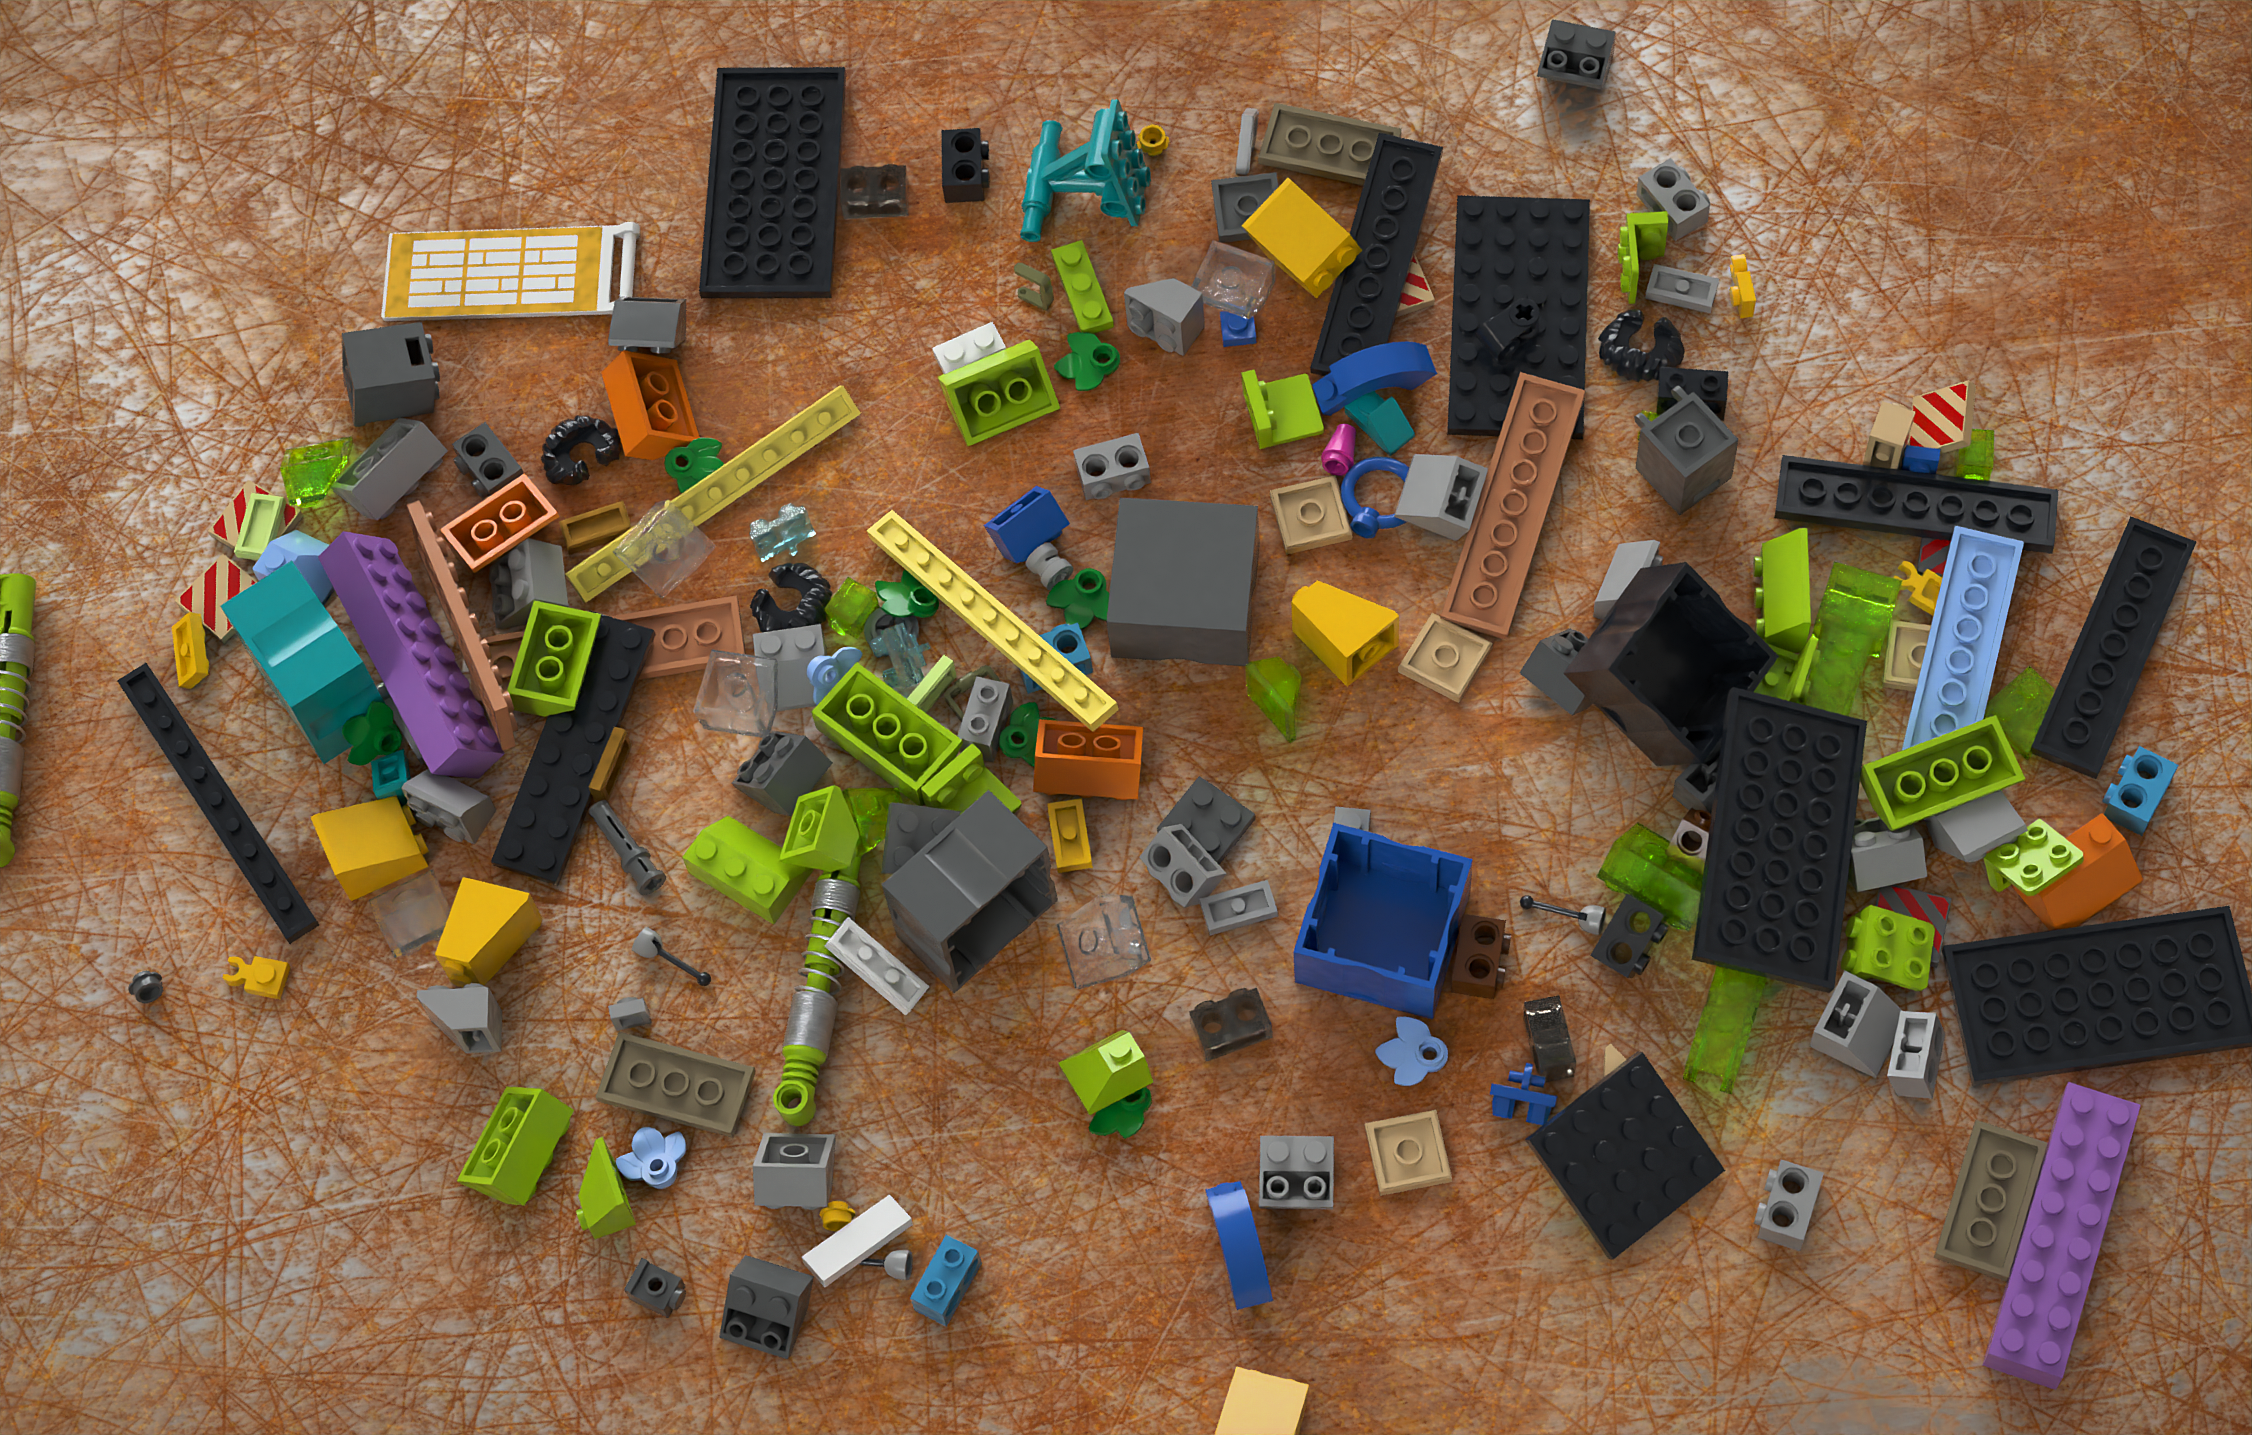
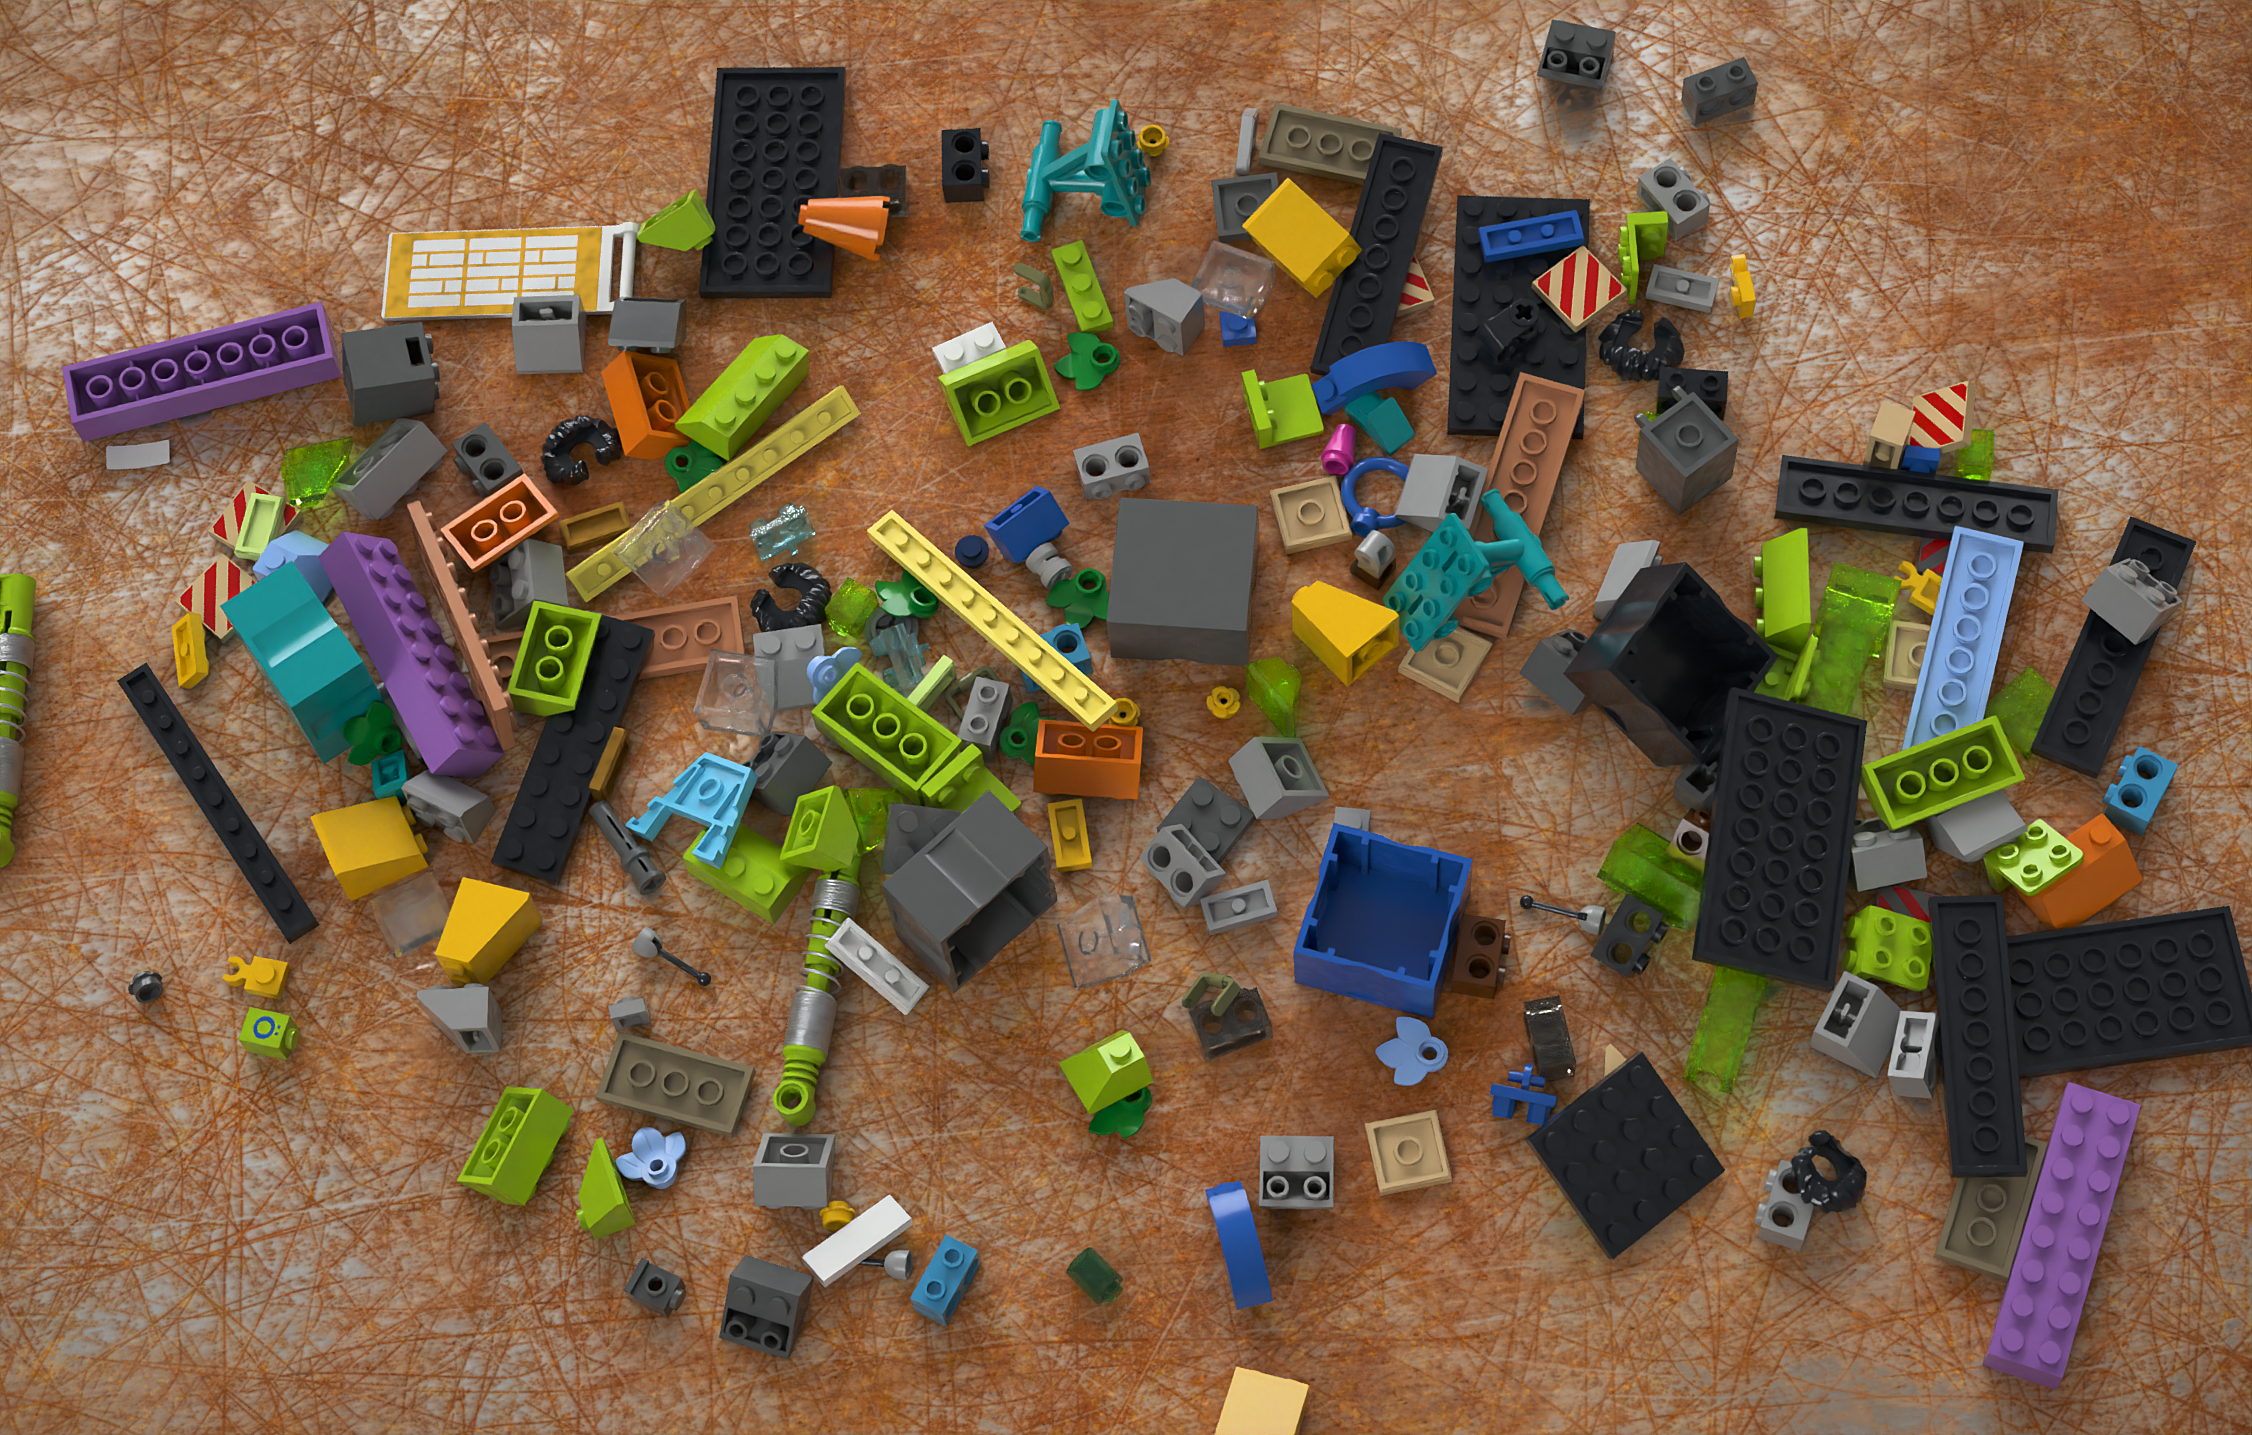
none -> medium lavender brick [62,302,342,442]
none -> white sticker [106,440,170,470]
none -> lime brick [238,1007,299,1060]
none -> light grey slope [512,295,586,374]
none -> medium azure wing [625,752,758,869]
none -> lime slope [636,188,715,251]
none -> lime slope [675,334,809,461]
none -> orange cone [798,196,890,262]
none -> dark blue plate [955,535,989,569]
none -> clear green brick [1066,1247,1123,1305]
none -> yellow plate [1109,698,1140,726]
none -> olive piece [1182,972,1241,1016]
none -> yellow plate [1206,686,1241,719]
none -> light grey slope [1228,737,1329,819]
none -> light grey leg [1350,530,1396,591]
none -> teal plate [1383,489,1569,652]
none -> blue plate [1478,210,1584,263]
none -> tan tile [1532,245,1627,333]
none -> dark grey brick [1681,57,1758,126]
none -> black piece [1791,1130,1867,1214]
none -> black plate [1928,895,2028,1178]
none -> light grey slope [2081,558,2184,645]

